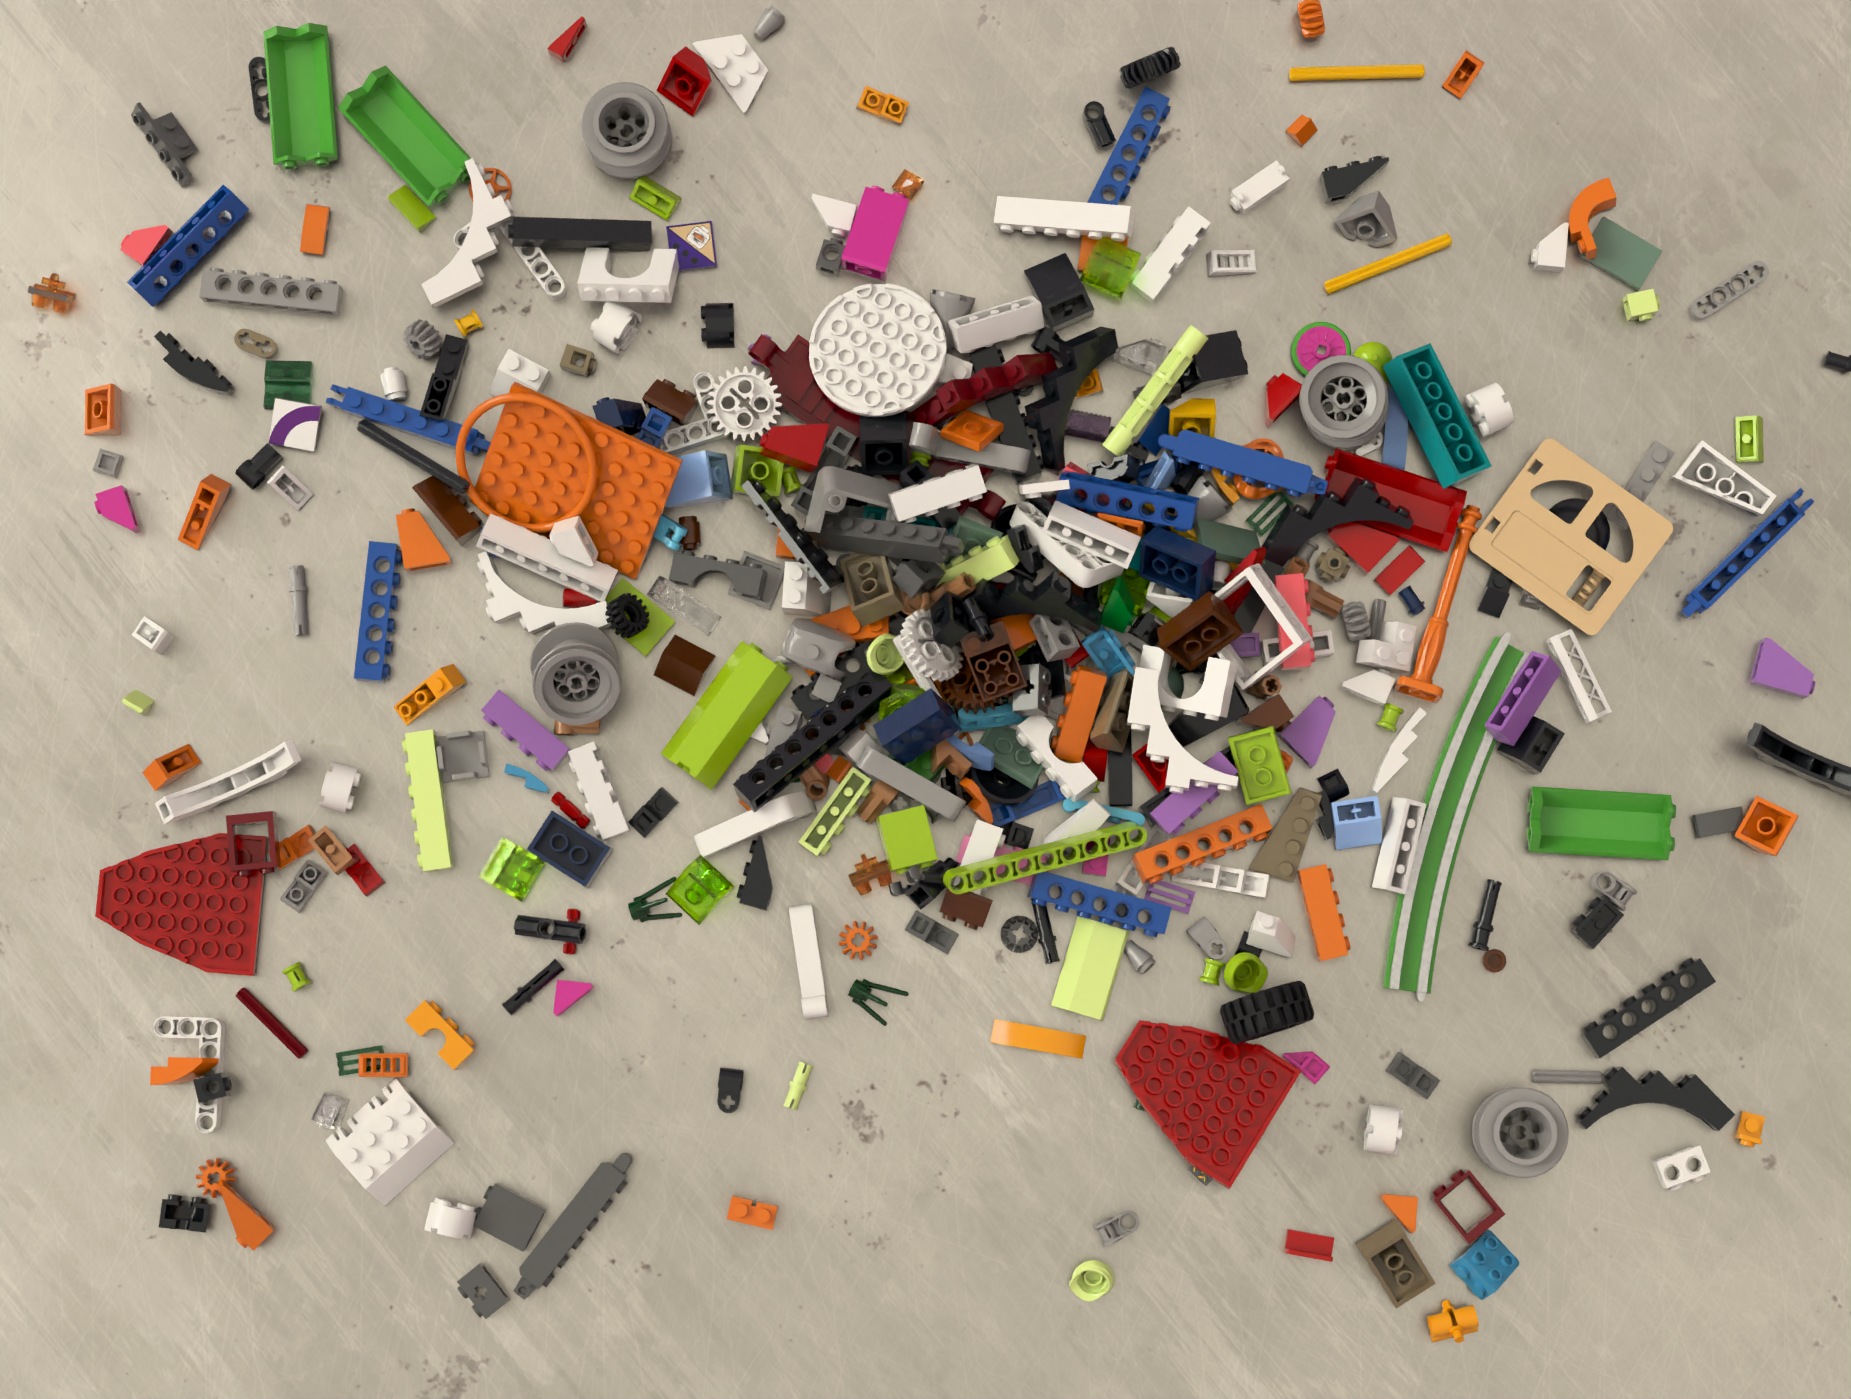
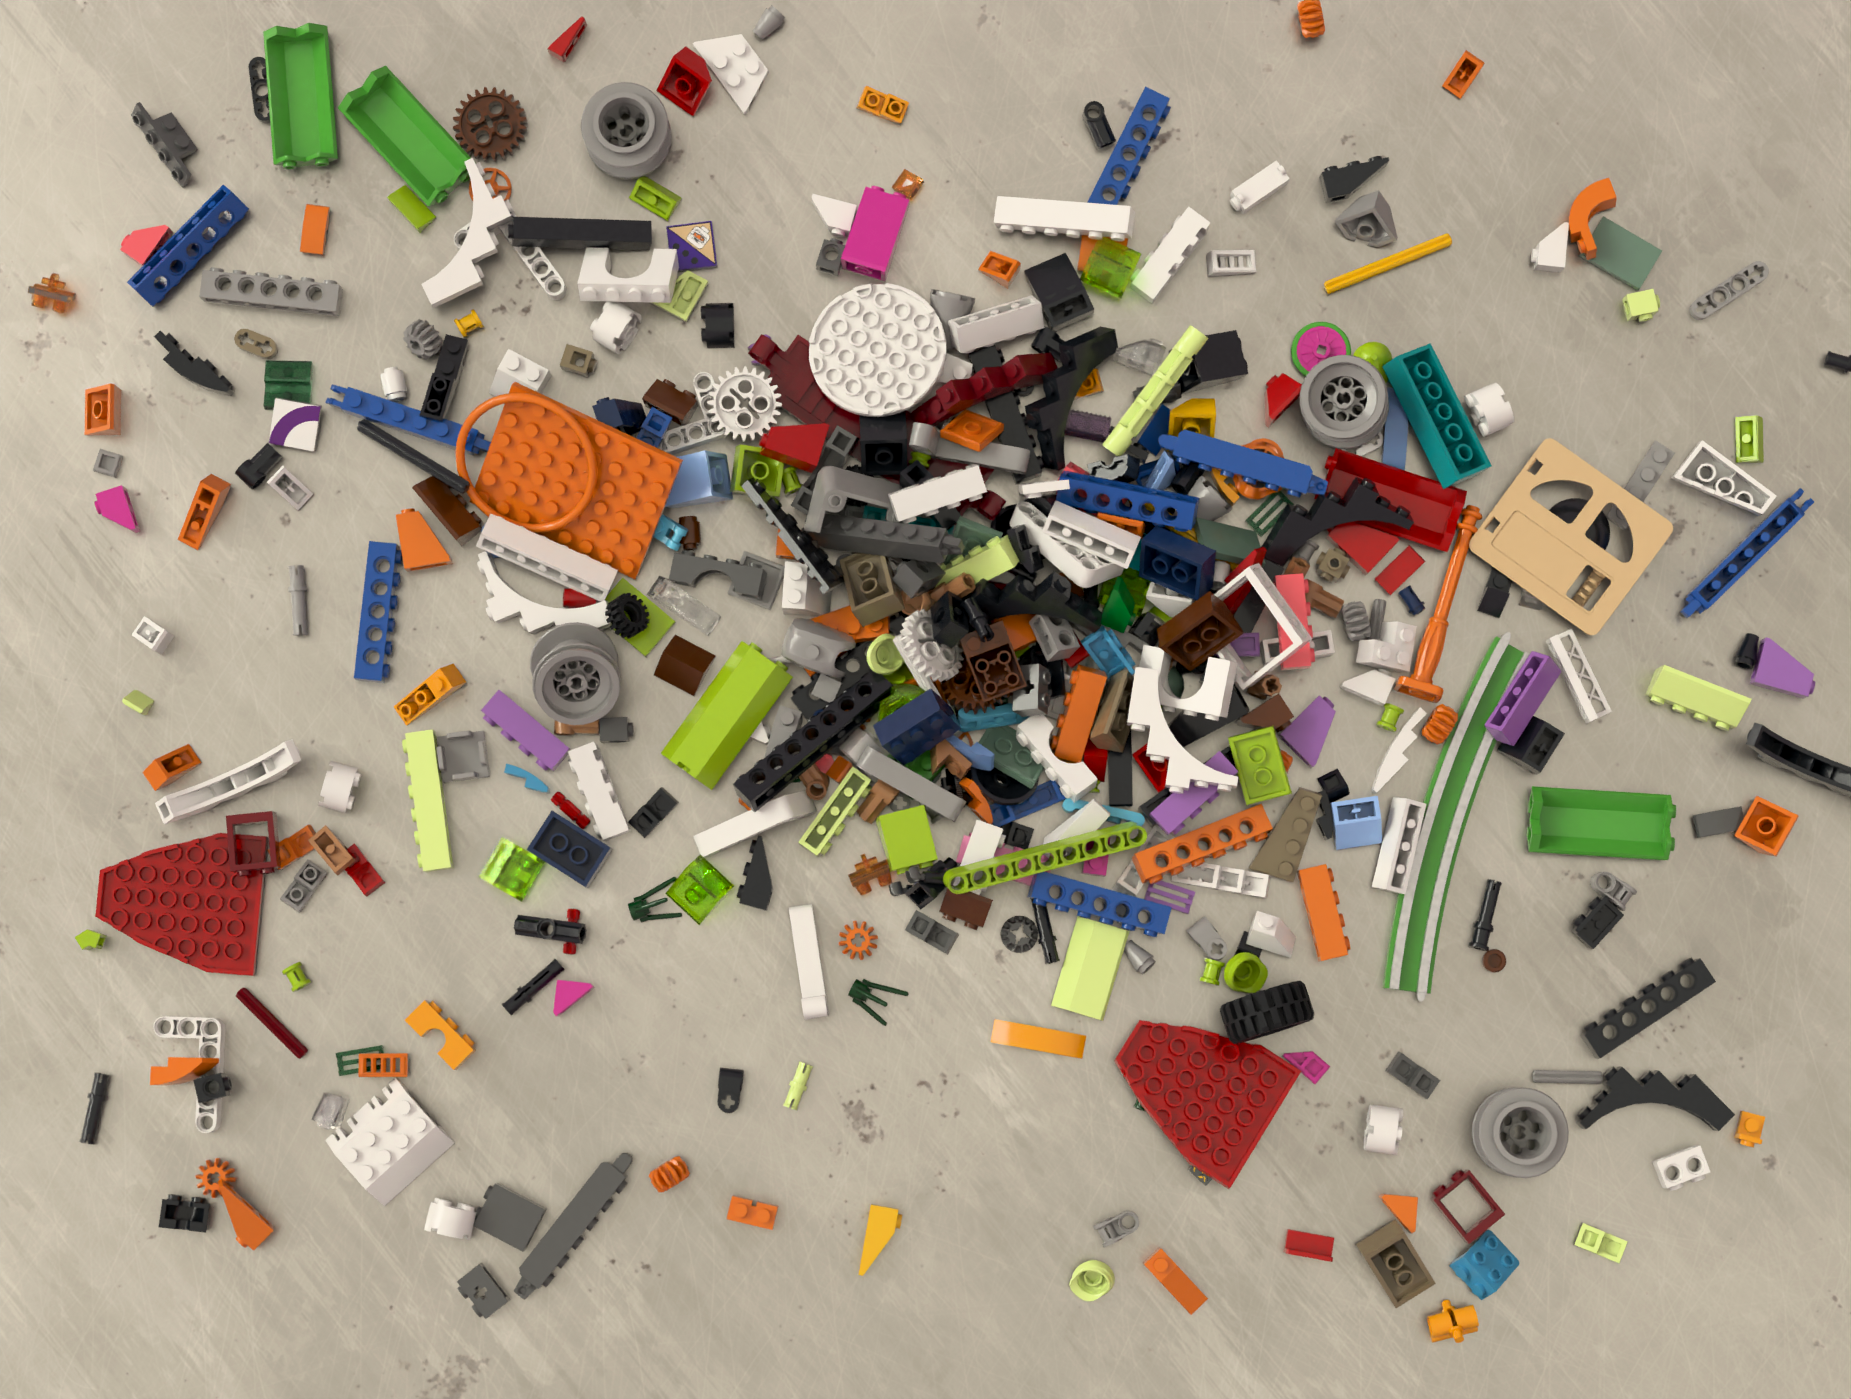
white slope [550,516,598,566] -> none
black gear [1119,47,1181,88] -> none
orange slope [1286,114,1318,146] -> none
yellow axle [1289,64,1425,81] -> none
none -> lime piece [75,929,107,951]
none -> black pin [79,1072,109,1145]
none -> reddish brown gear [453,87,527,161]
none -> dark grey brick [599,717,634,743]
none -> orange gear [649,1156,690,1192]
none -> yellowish green wing [650,270,708,322]
none -> yellow slope [858,1204,902,1276]
none -> orange slope [978,251,1021,289]
none -> orange slope [1143,1247,1208,1315]
none -> orange gear [1422,704,1458,745]
none -> yellowish green slope [1574,1223,1628,1264]
none -> yellowish green slope [1646,665,1752,731]
none -> black cone [1734,633,1759,669]

